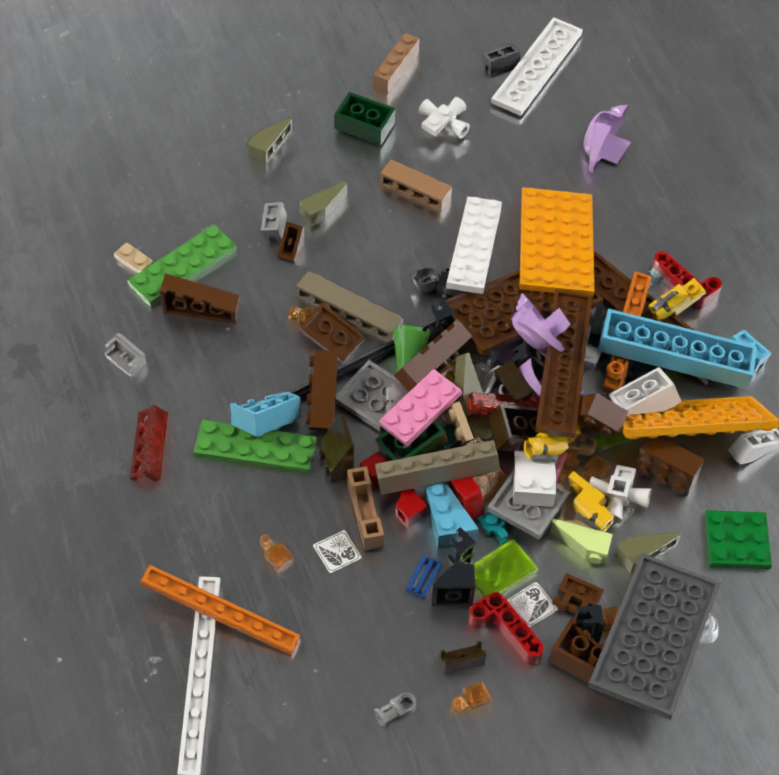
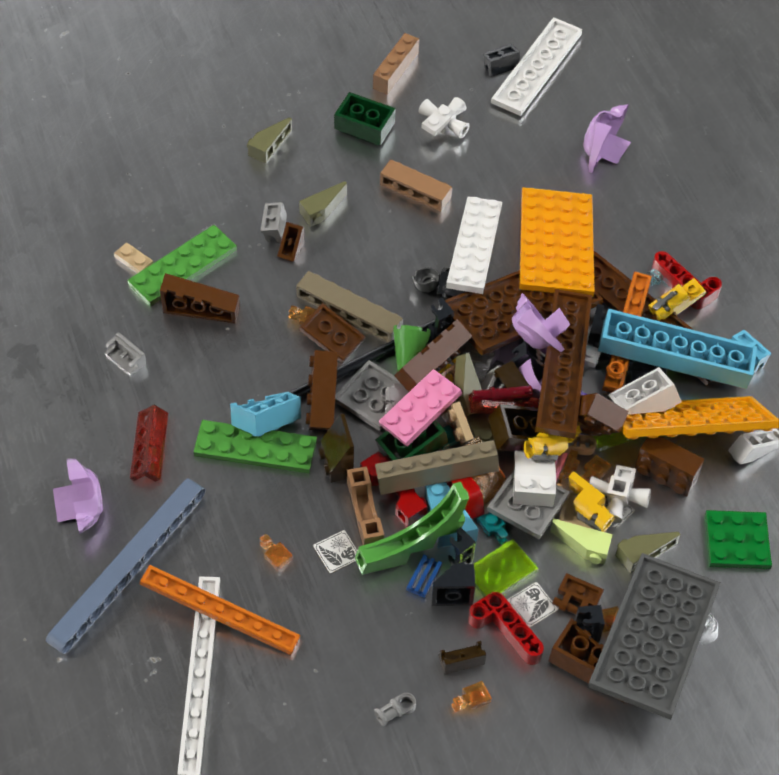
none -> sand blue beam [46,478,206,654]
none -> lavender animal [53,459,103,534]
none -> bright green arch [355,482,469,575]
none -> dark red pin [472,385,533,403]

